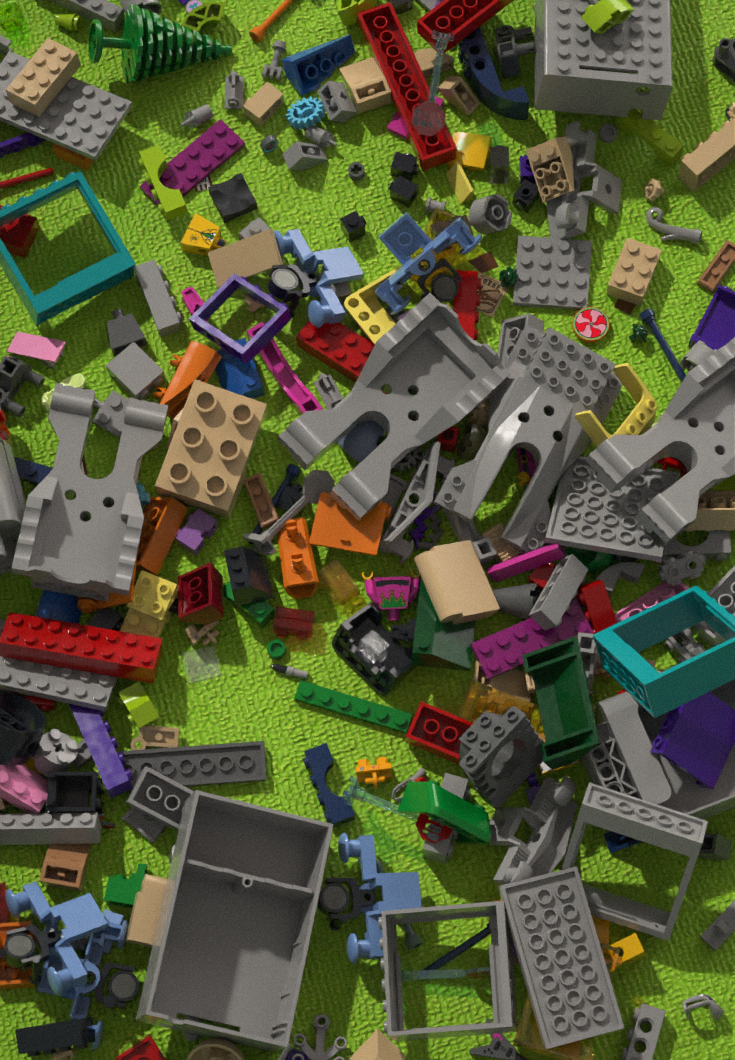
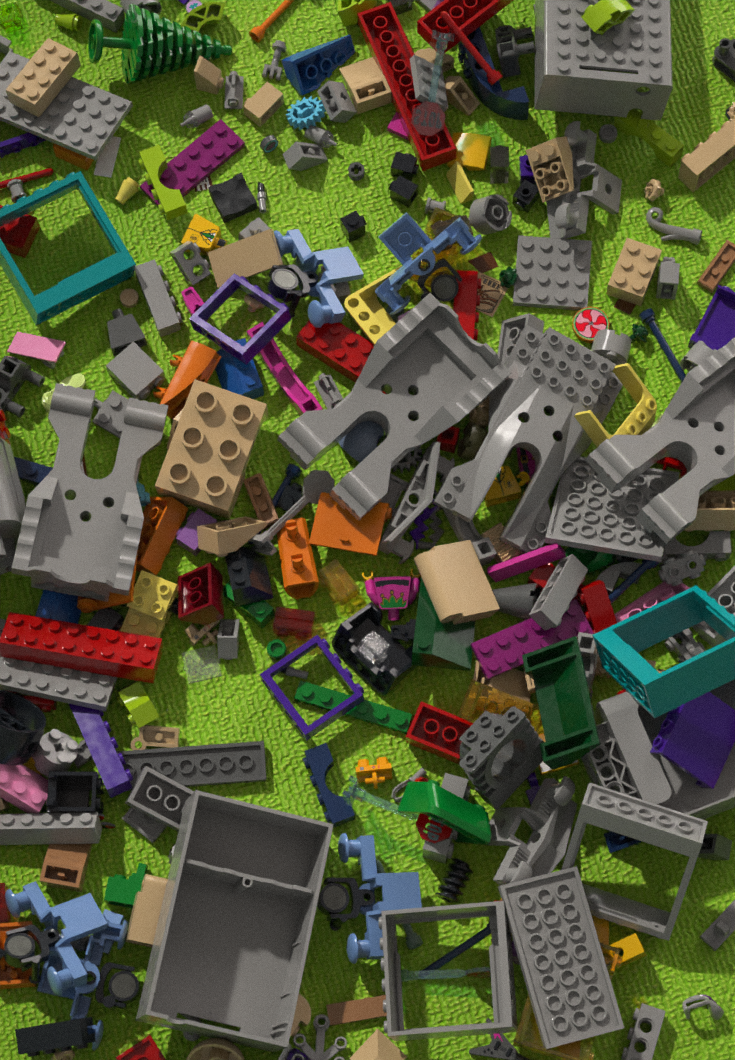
none -> light grey bush [7,179,27,203]
none -> white sticker [94,136,121,177]
none -> light yellow cone [114,177,140,205]
none -> tan tile [120,288,139,308]
none -> light grey brick [170,241,211,285]
none -> tan slope [194,56,224,95]
none -> tan slope [197,516,267,557]
none -> light grey slope [217,619,240,660]
none -> light grey piece [257,182,266,213]
none -> dark purple window [260,635,364,741]
none -> tan brick [290,994,311,1037]
none -> medium nougat tile [326,995,387,1026]
none -> light grey plate [410,55,448,112]
none -> black piece [435,858,473,903]
none -> red piece [441,11,503,86]
none -> yellow torso [485,466,522,507]
none -> dark blue piece [588,559,659,623]
none -> light grey brick [591,329,632,366]
none -> light grey hinge [656,257,680,300]

